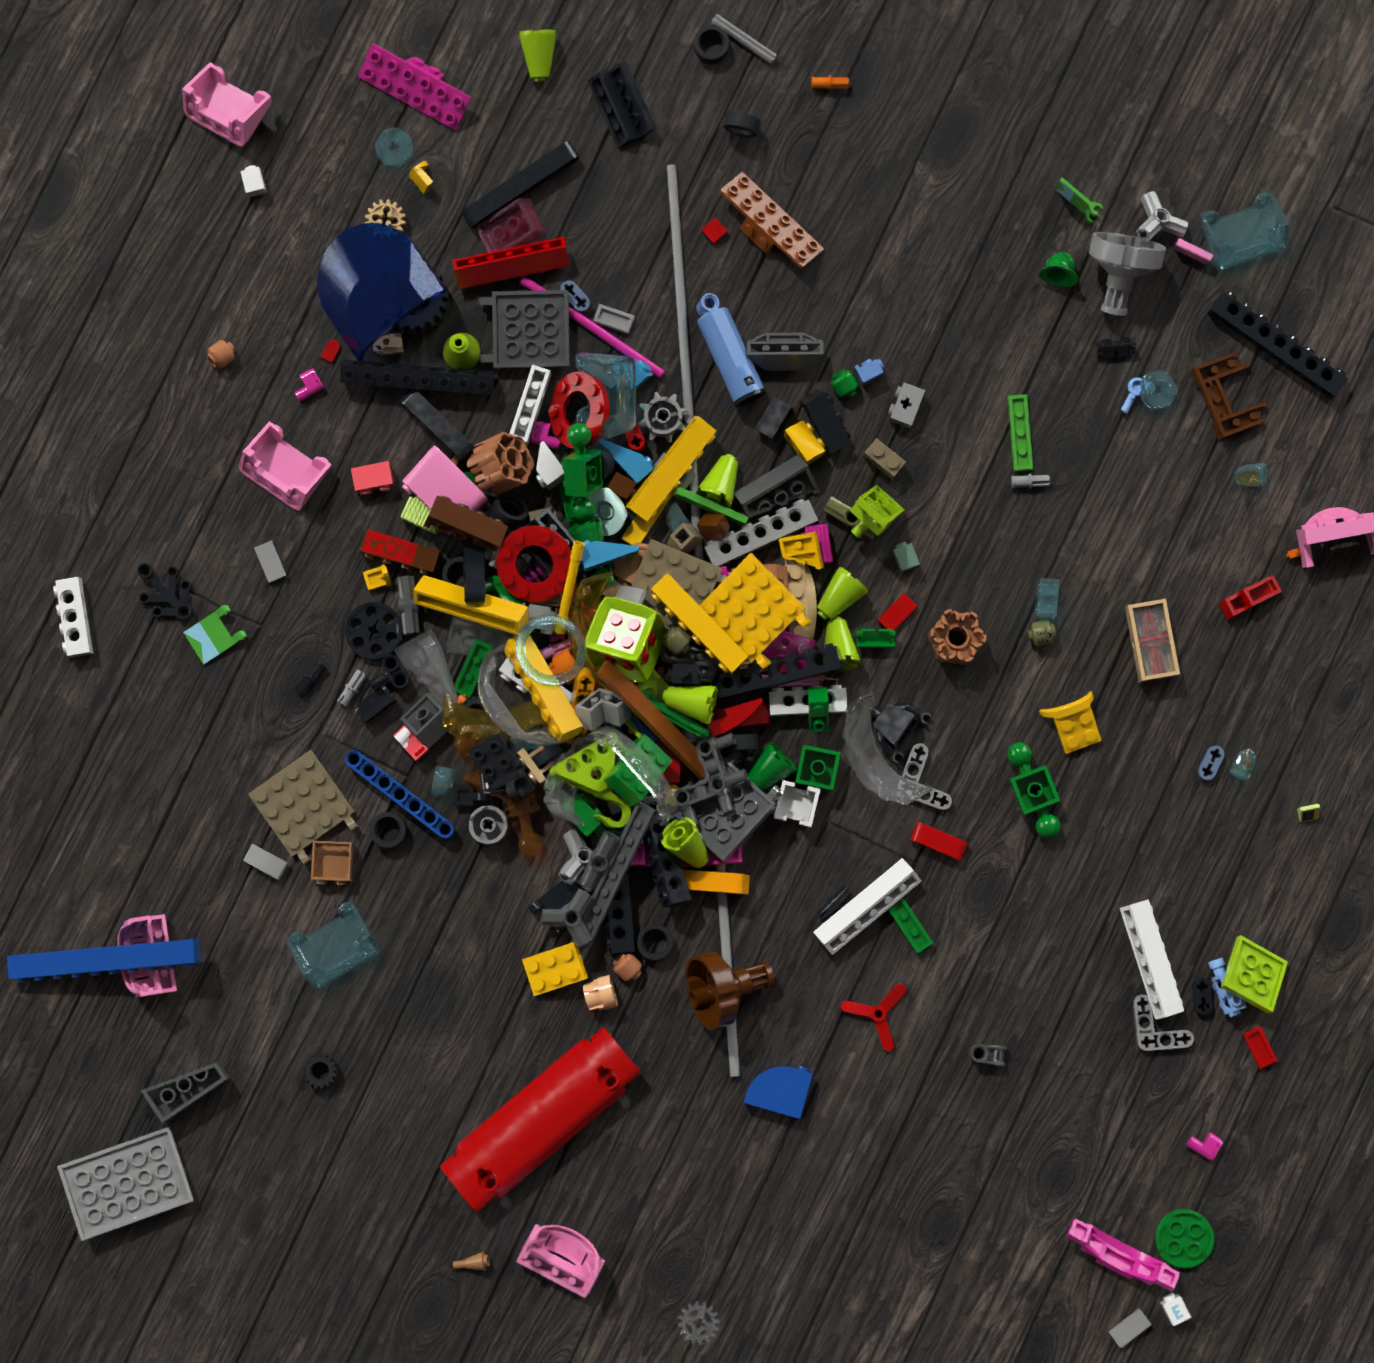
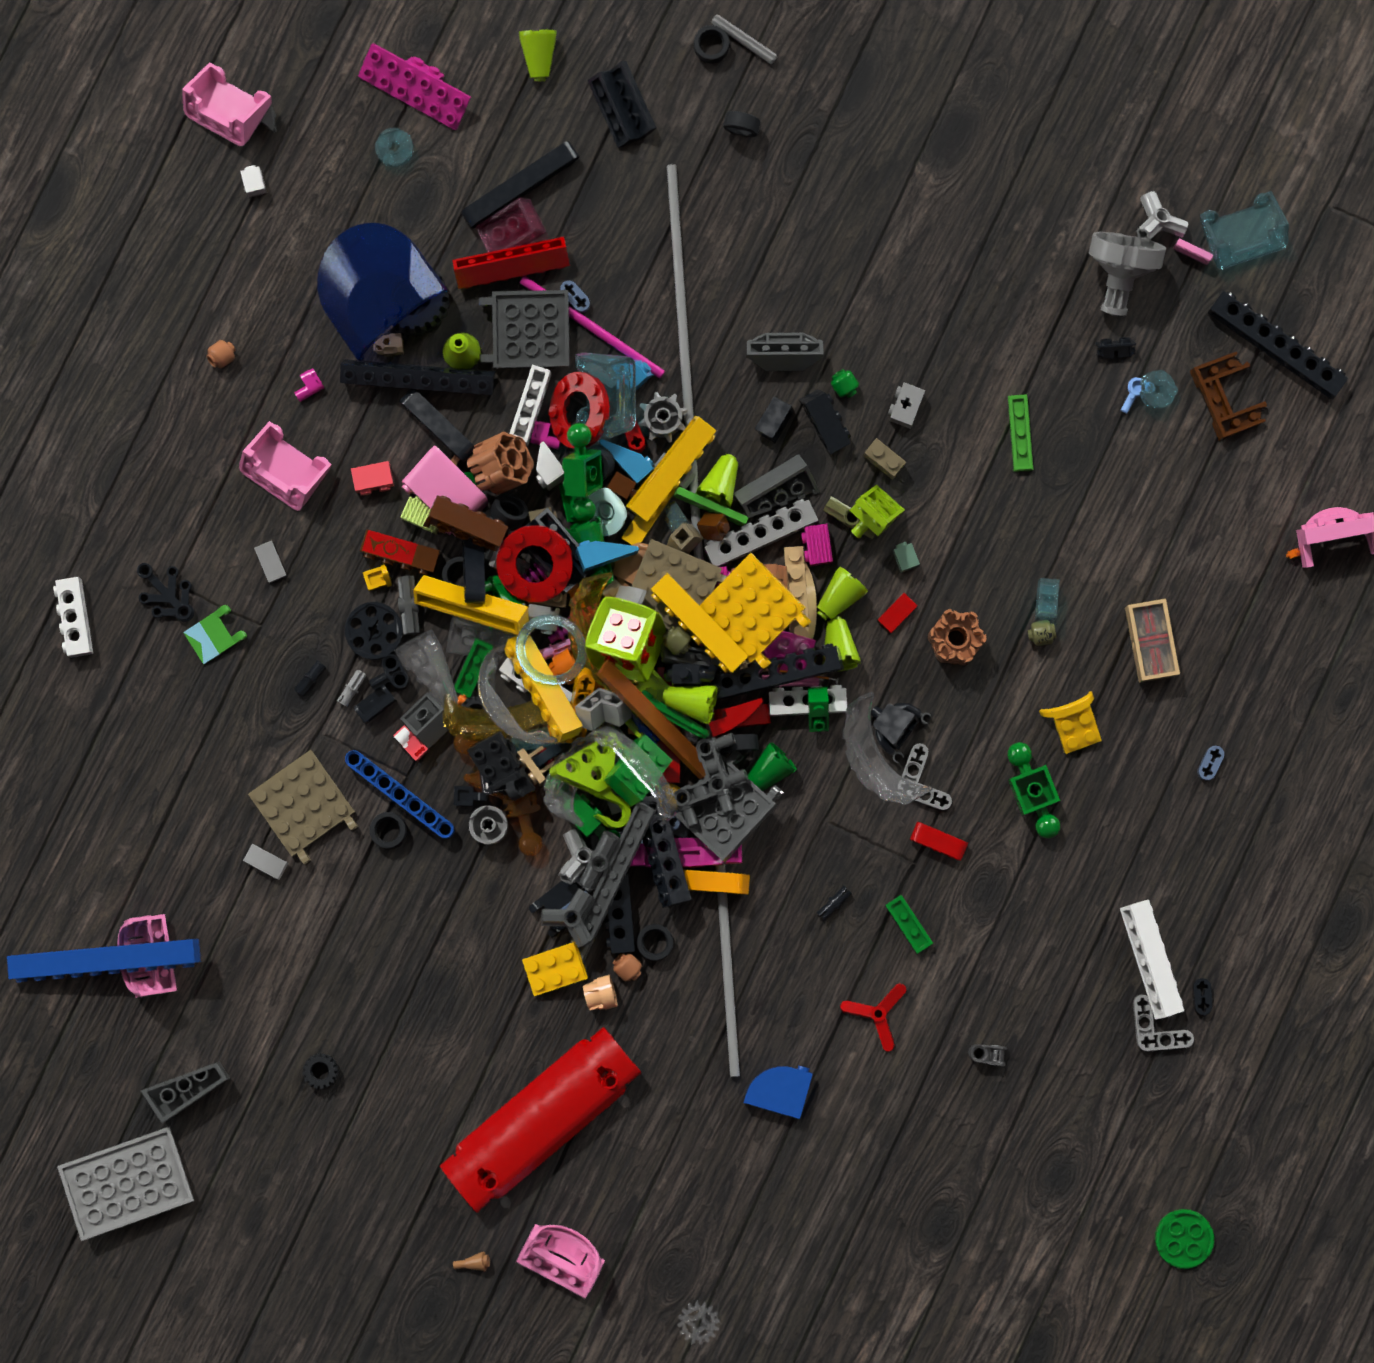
clear light blue windscreen [285,900,380,988] -> none
medium nougat piece [311,841,354,885] -> none
red piece [320,340,340,363] -> none
tan gear [365,199,406,241] -> none
yellow tile [409,161,433,194] -> none
clear light blue rock [431,766,456,797] -> none
yellow piece [554,541,585,634] -> none
light grey tile [593,304,635,335] -> none
lime cone [661,817,709,868] -> none
reddish brown piece [685,951,775,1030] -> none
medium blue piece [696,293,766,407] -> none
red tile [701,217,728,244] -> none
dark orange bracket [720,172,824,269] -> none
white piece [773,780,820,828] -> none
yellow wing [779,532,824,569] -> none
yellow slope [784,420,826,465] -> none
green brick [795,745,841,791] -> none
orange axle [812,75,849,91] -> none
white brick [813,858,921,955] -> none
medium blue brick [854,359,885,386] -> none
green hinge [856,628,896,648] -> none
light grey axle [1011,474,1050,489] -> none
green piece [1038,252,1080,287] -> none
bright green flag [1055,177,1103,224] -> none
dark pink piece [1066,1219,1180,1292] -> none
light grey tile [1108,1308,1152,1348] -> none
white brick [1160,1293,1191,1326] -> none
dark pink piece [1186,1132,1223,1161] -> none
light blue brick [1208,957,1247,1017] -> none
red slope [1218,575,1282,620] -> none
lime plate [1221,935,1288,1014] -> none
clear light blue rock [1229,749,1256,782] -> none
clear light blue rock [1234,462,1268,487] -> none
red tile [1242,1026,1278,1070] -> none
slope [1297,804,1320,822] -> none

